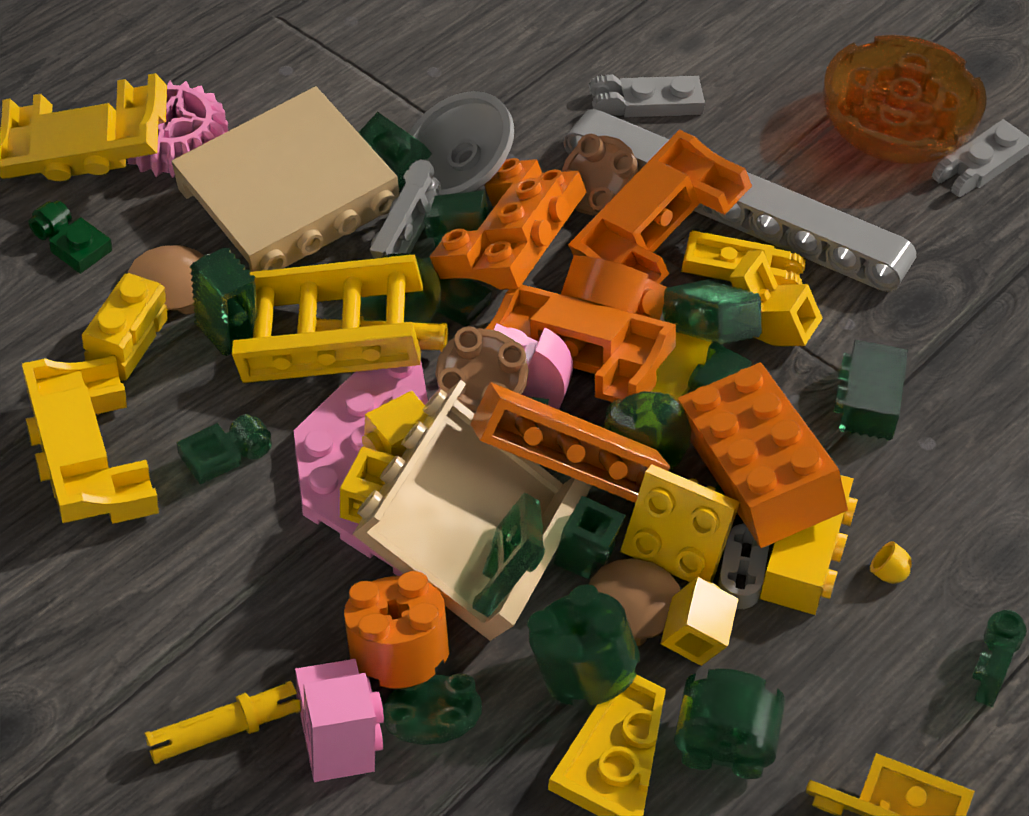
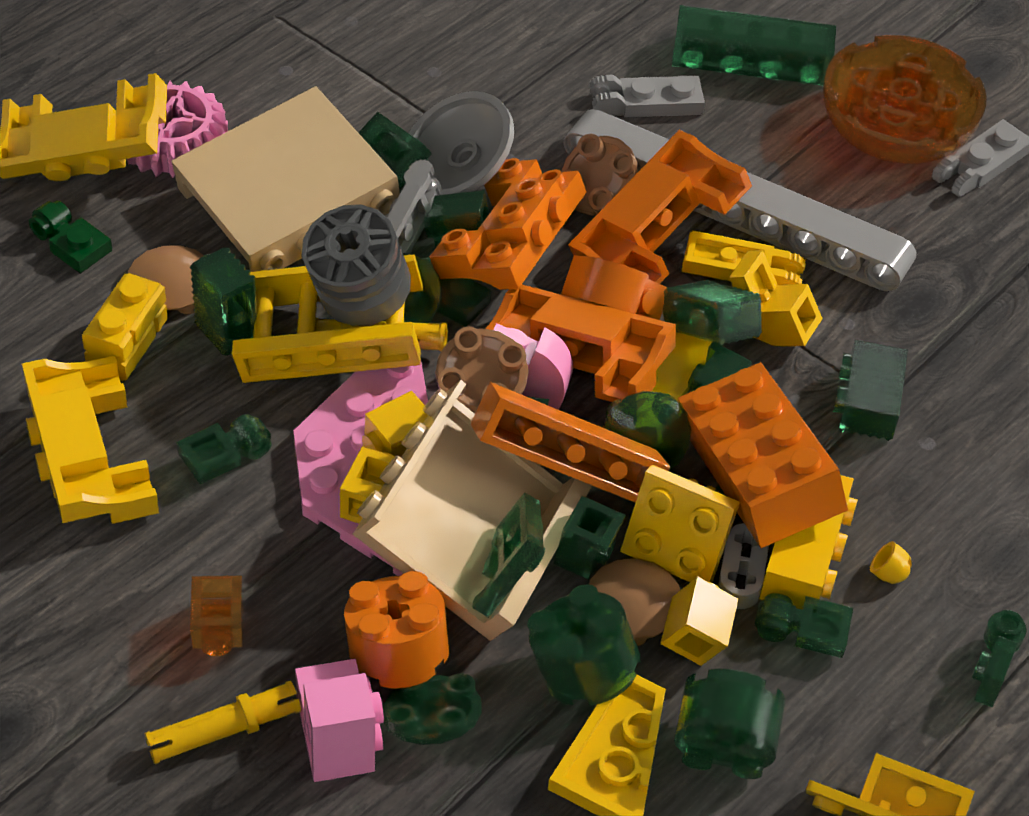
none -> clear orange brick [190,575,243,656]
none -> dark grey wheel [301,204,411,326]
none -> clear green brick [672,5,836,86]
none -> clear green plate [755,593,854,658]

